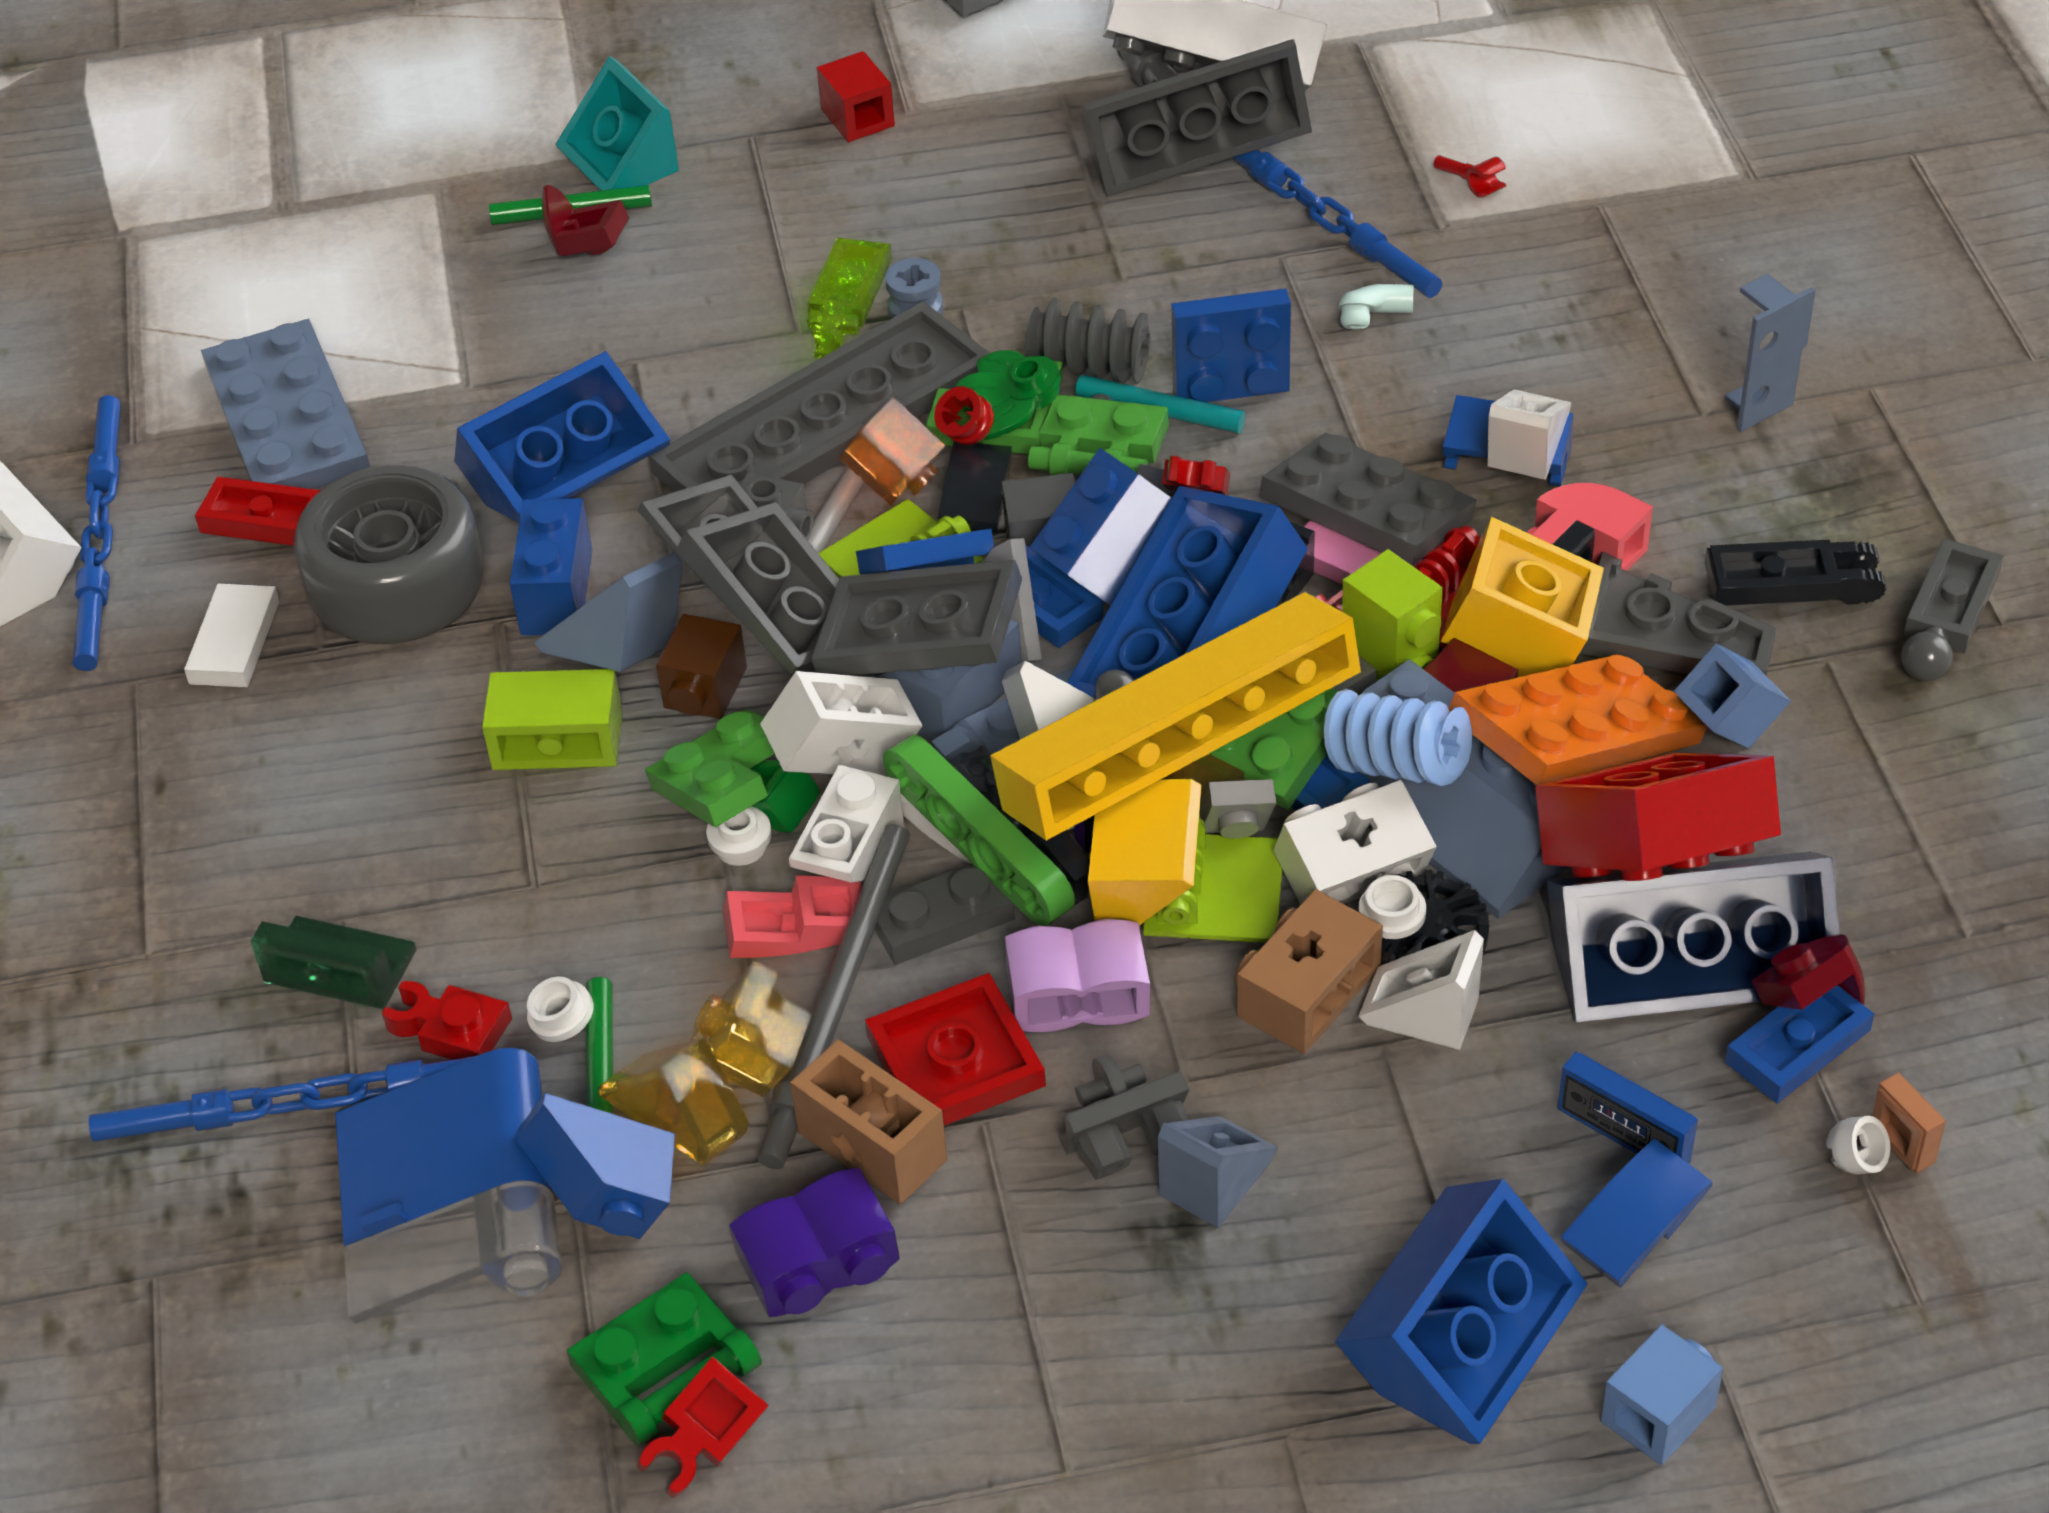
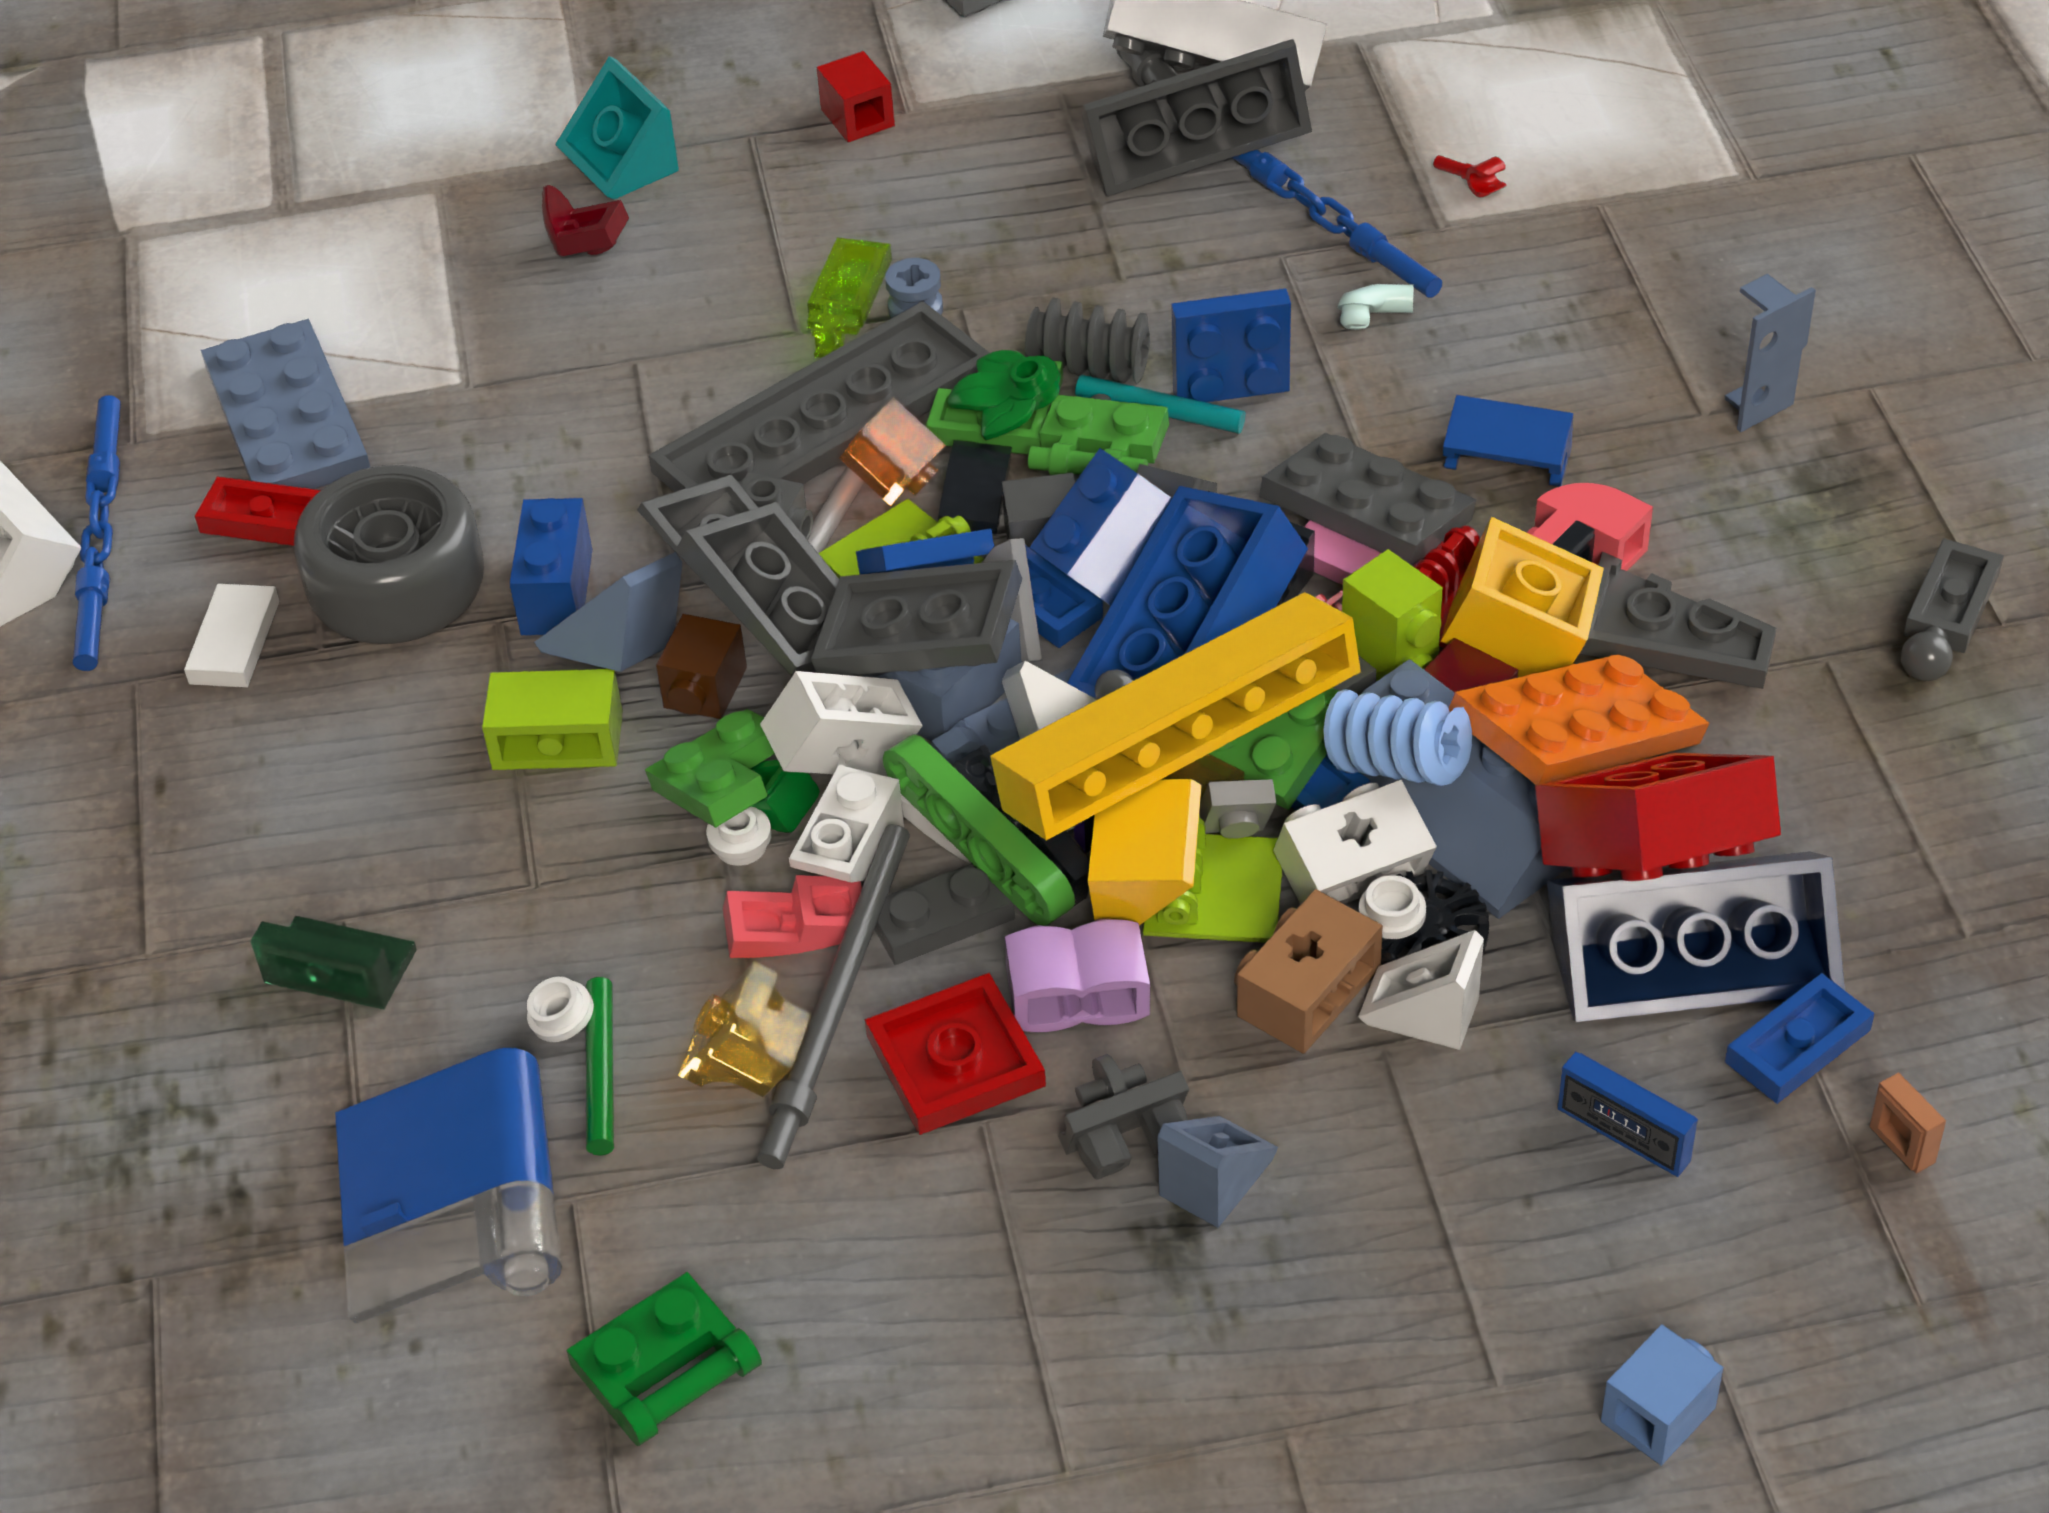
blue piece [89,1049,525,1142] -> none
red plate [382,981,512,1060] -> none
blue slope [454,351,671,523] -> none
green bar [489,185,652,225] -> none
blue slope [516,1093,675,1239] -> none
clear yellow slope [598,1037,749,1166] -> none
red plate [637,1356,769,1498] -> none
dark purple brick [729,1168,900,1317] -> none
medium nougat brick [790,1039,947,1205] -> none
red bush [934,386,994,445] -> none
red plate [1162,456,1230,495] -> none
blue slope [1335,1178,1588,1444] -> none
white slope [1488,389,1571,480] -> none
blue slope [1561,1138,1713,1288] -> none
medium blue brick [1674,643,1791,748] -> none
black hinge [1705,539,1887,606] -> none
dark red plate [1752,934,1865,1010] -> none
white hinge [1826,1116,1890,1175] -> none

